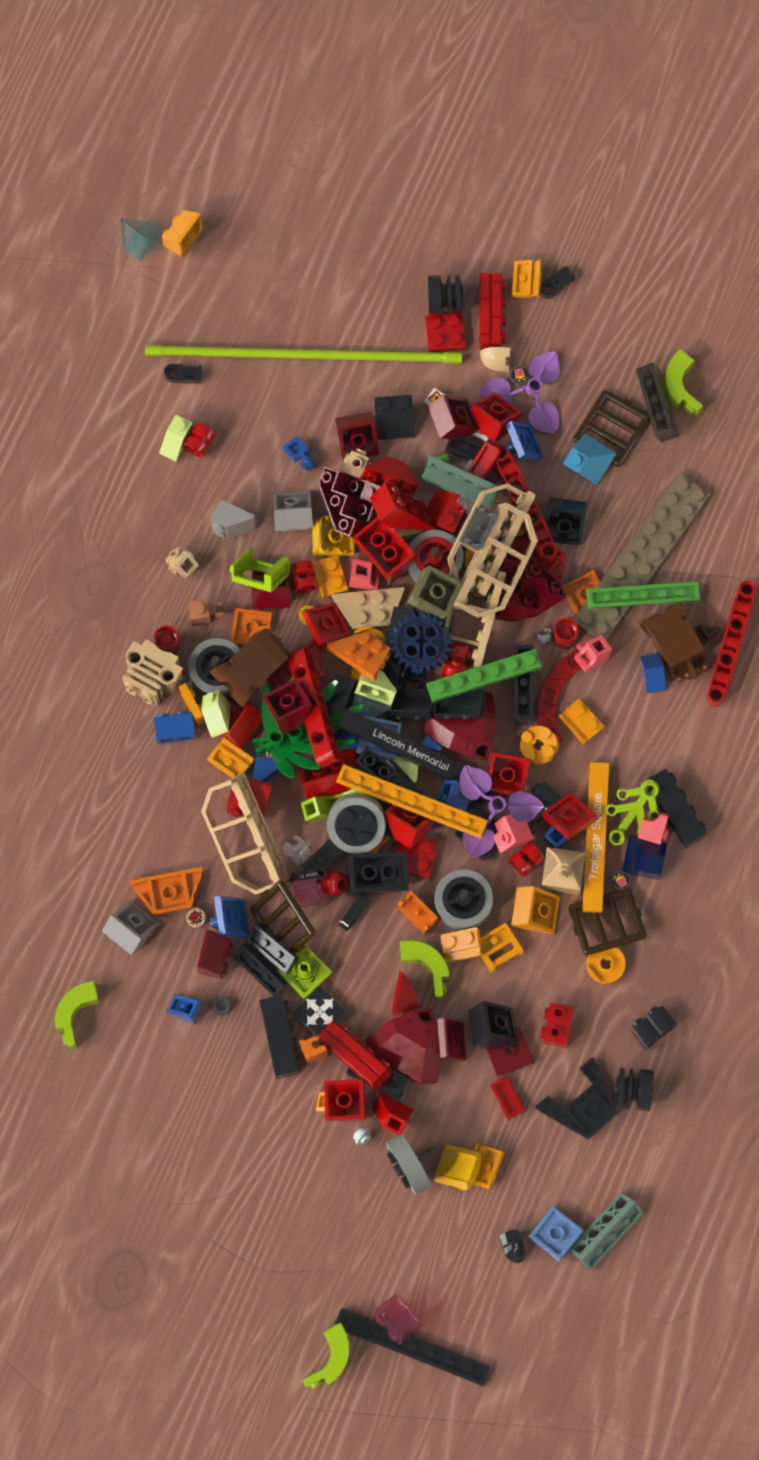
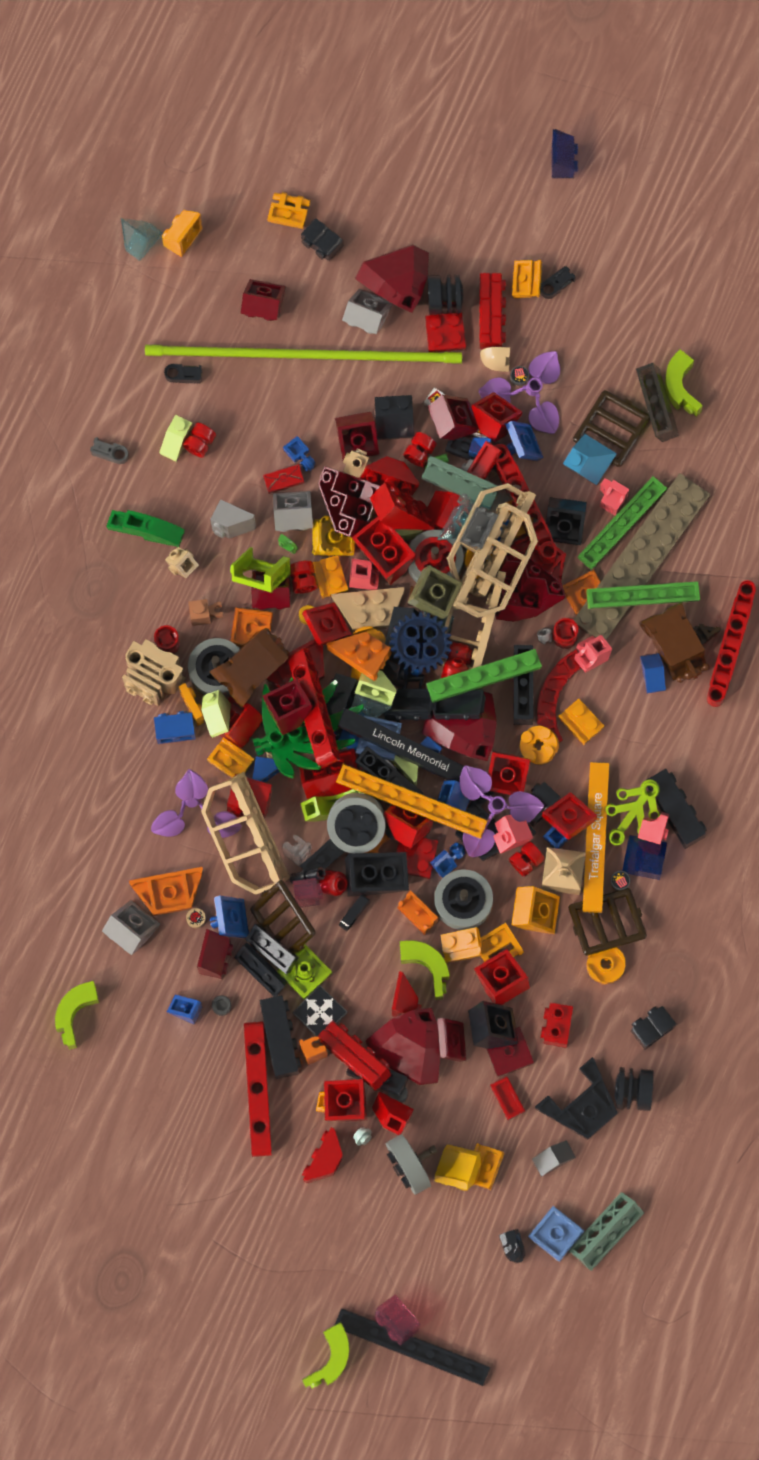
none -> dark grey piece [90,437,129,464]
none -> green slope [106,510,185,547]
none -> medium lavender plant [151,769,242,838]
none -> dark red slope [240,279,286,321]
none -> red beam [244,1021,272,1157]
none -> red tile [263,464,304,494]
none -> light orange plate [267,192,311,229]
none -> bright green tile [278,534,298,554]
none -> black brick [301,218,344,261]
none -> red slope [302,1127,343,1184]
none -> light grey slope [342,288,392,334]
none -> dark red brick [355,244,429,313]
none -> red wheel [403,432,437,467]
none -> blue plate [430,843,465,878]
none -> clear light blue slope [437,505,470,540]
none -> blue slope [469,438,491,457]
none -> red slope [474,949,530,1005]
none -> dark grey slope [532,1140,576,1177]
none -> clear blue slope [552,129,578,178]
none -> bright green plate [578,476,667,570]
none -> coral brick [600,478,629,516]

